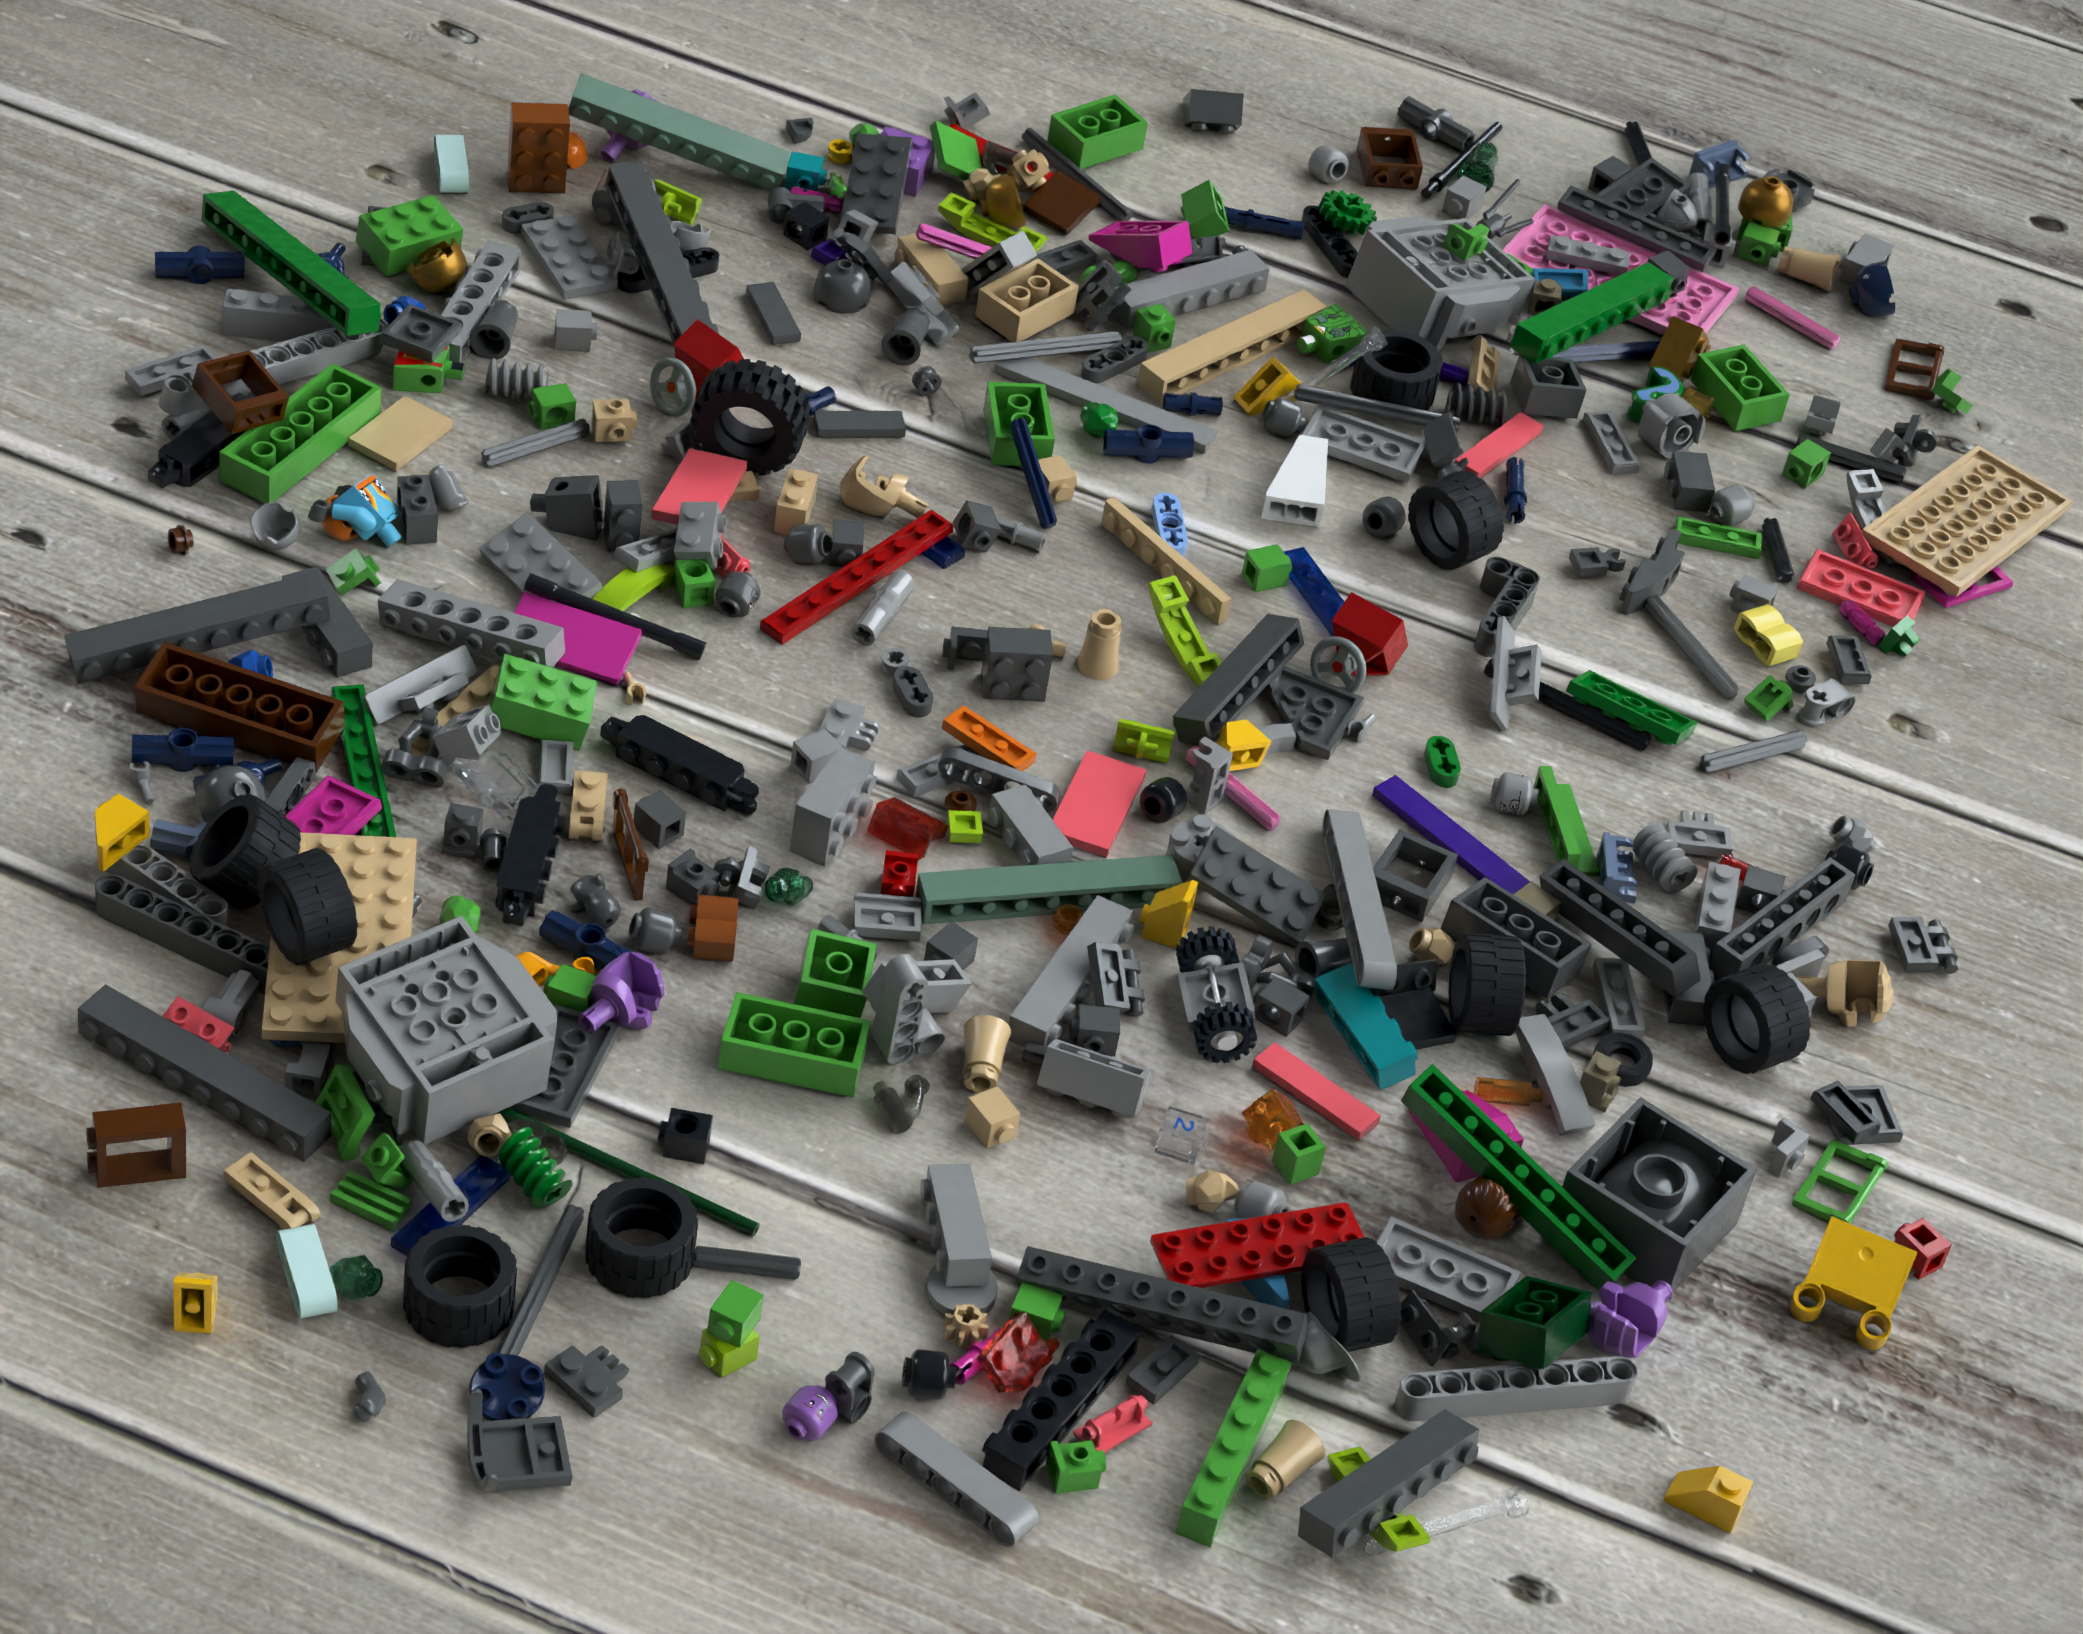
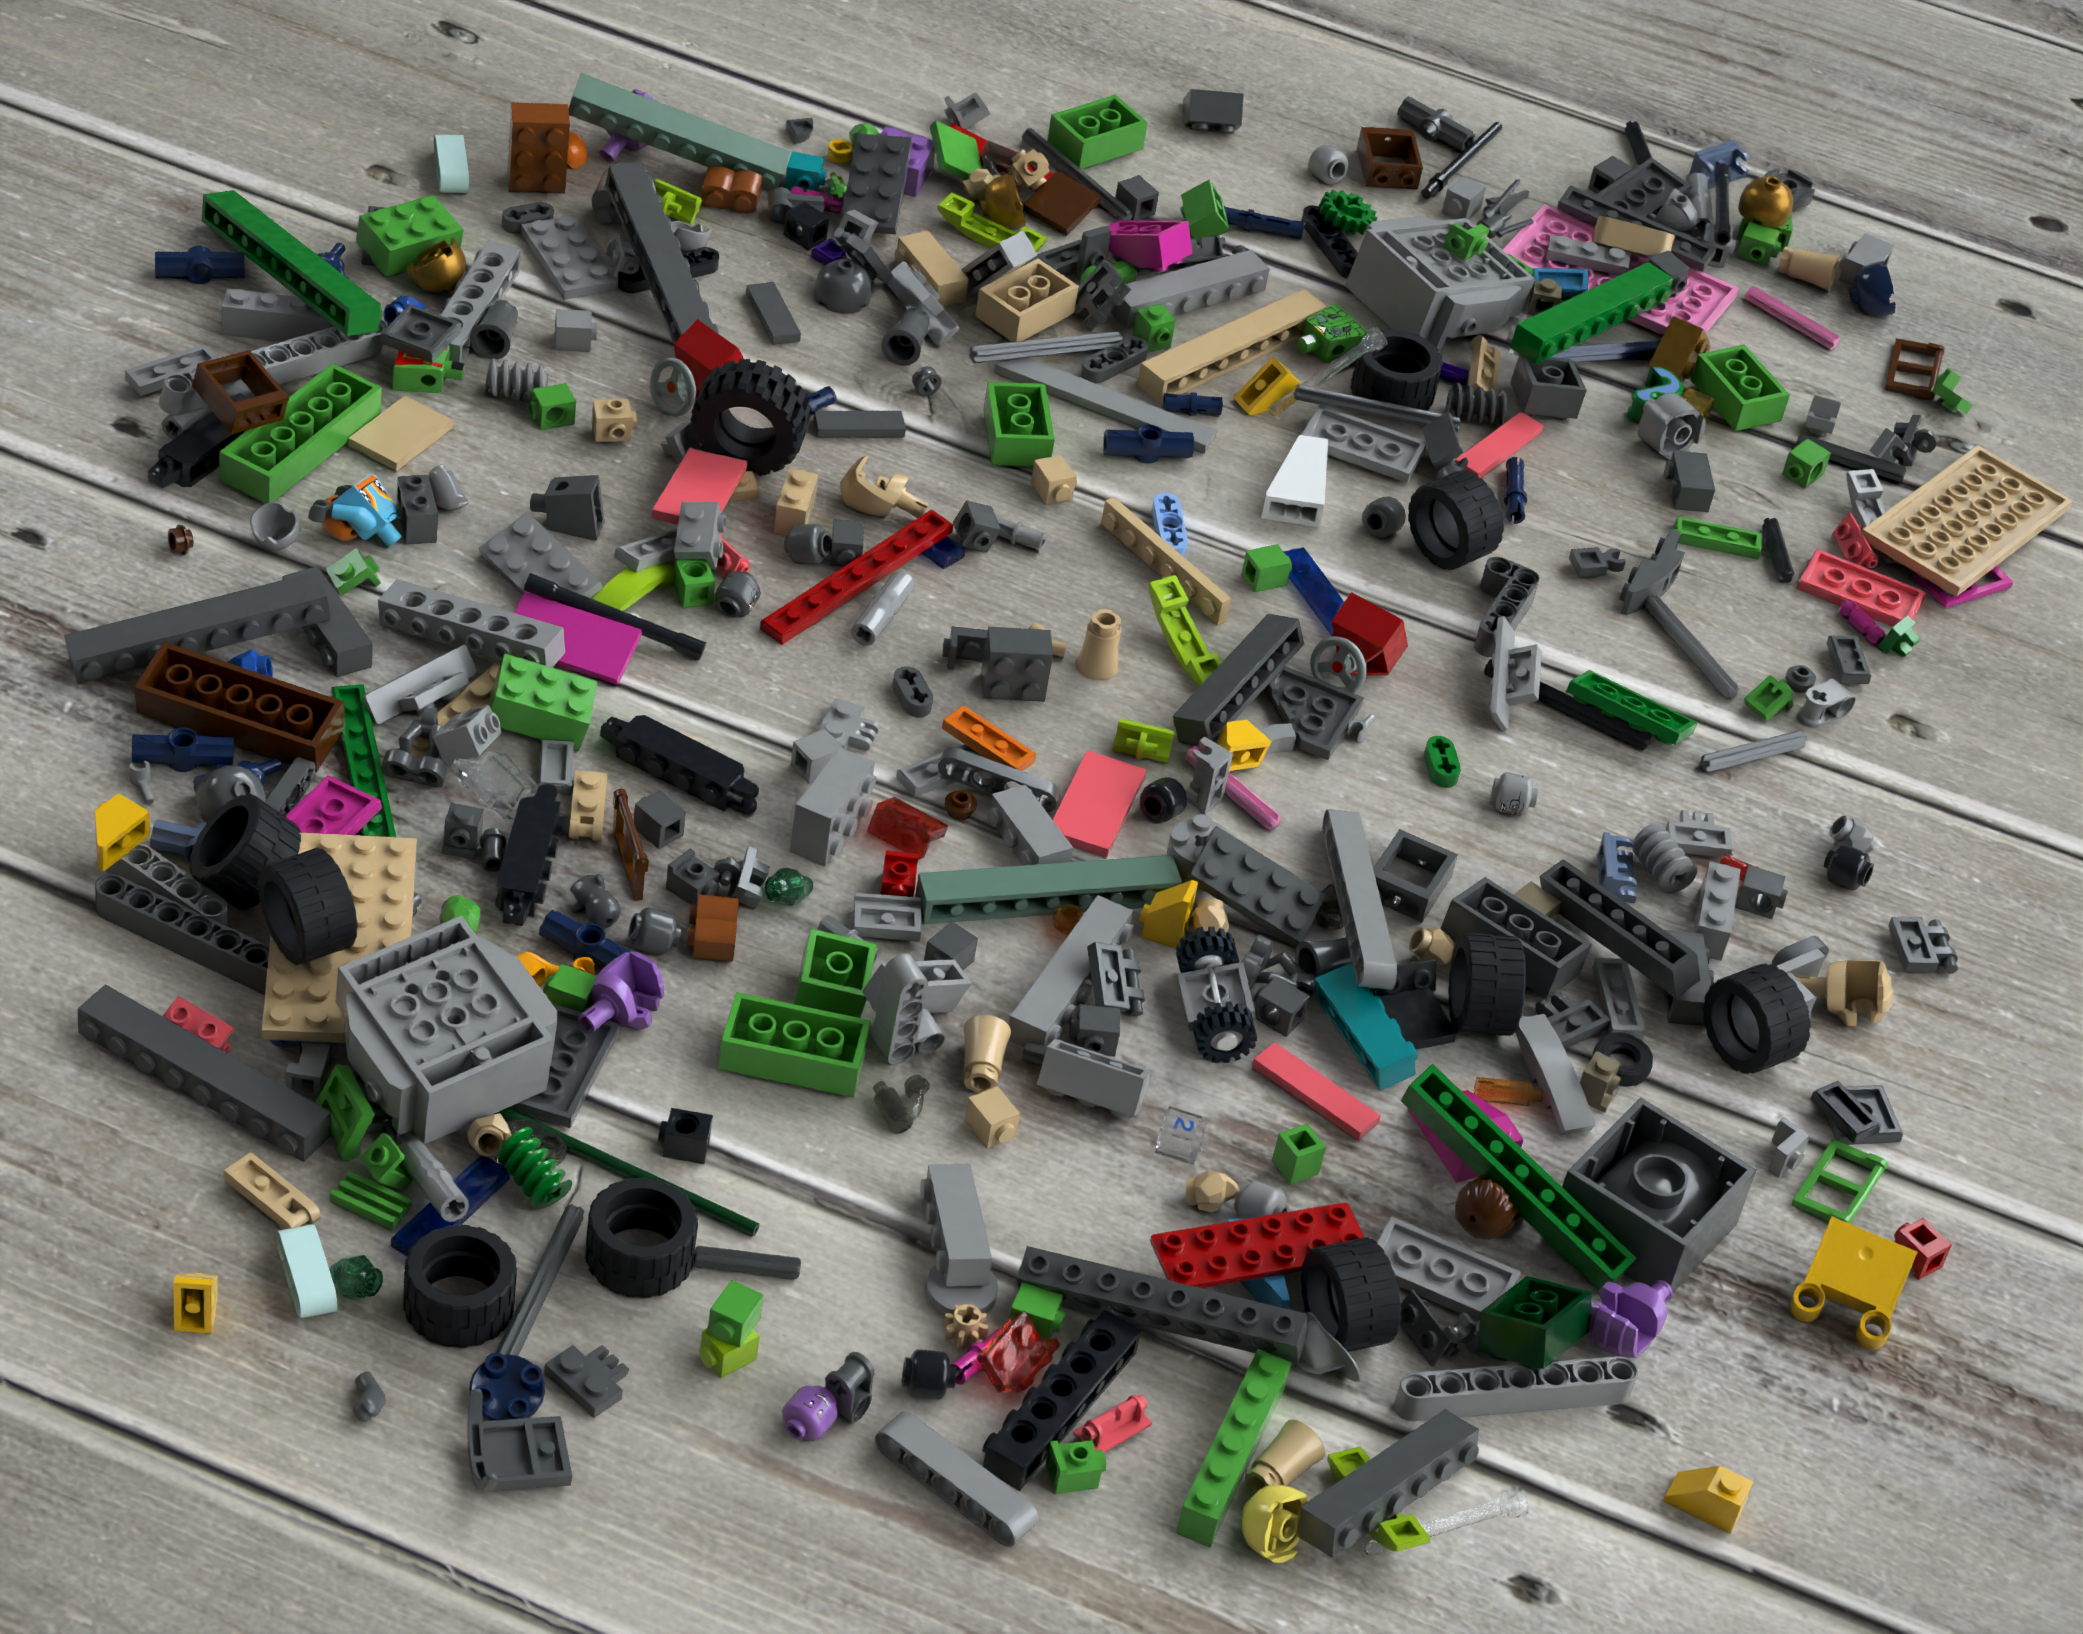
reddish brown window [86,1102,186,1188] -> none
light grey piece [203,969,259,1036] -> none
axle [481,419,590,467] -> none
dark grey brick [603,480,642,552] -> none
tan hand [623,672,646,705] -> none
light grey bush [881,648,910,677] -> none
dark pink axle [916,223,992,259] -> none
lime plate [947,810,983,843] -> none
dark blue axle [1010,418,1057,529] -> none
green rock [1080,402,1118,437] -> none
dark grey plate [1125,1335,1200,1405] -> none
clear orange brick [1242,1088,1303,1150] -> none
dark grey head [1261,396,1306,439] -> none
dark purple tile [1372,775,1530,894] -> none
clear green plant [1457,141,1498,193] -> none
bright green panel [1533,766,1599,877] -> none
light grey tile [1582,411,1640,474] -> none
dark grey brick [1709,857,1855,979] -> none
light grey head [1710,485,1755,526] -> none
light grey brick [1729,575,1780,613] -> none
light yellow brick [1734,604,1803,666] -> none
none -> dark orange brick [701,166,762,213]
none -> dark grey plate [1075,226,1111,282]
none -> dark grey brick [1115,175,1159,221]
none -> tan rock [1189,898,1229,933]
none -> light yellow cylinder [1242,1485,1309,1563]
none -> dark grey piece [1483,190,1529,218]
none -> tan beam [1591,216,1675,259]

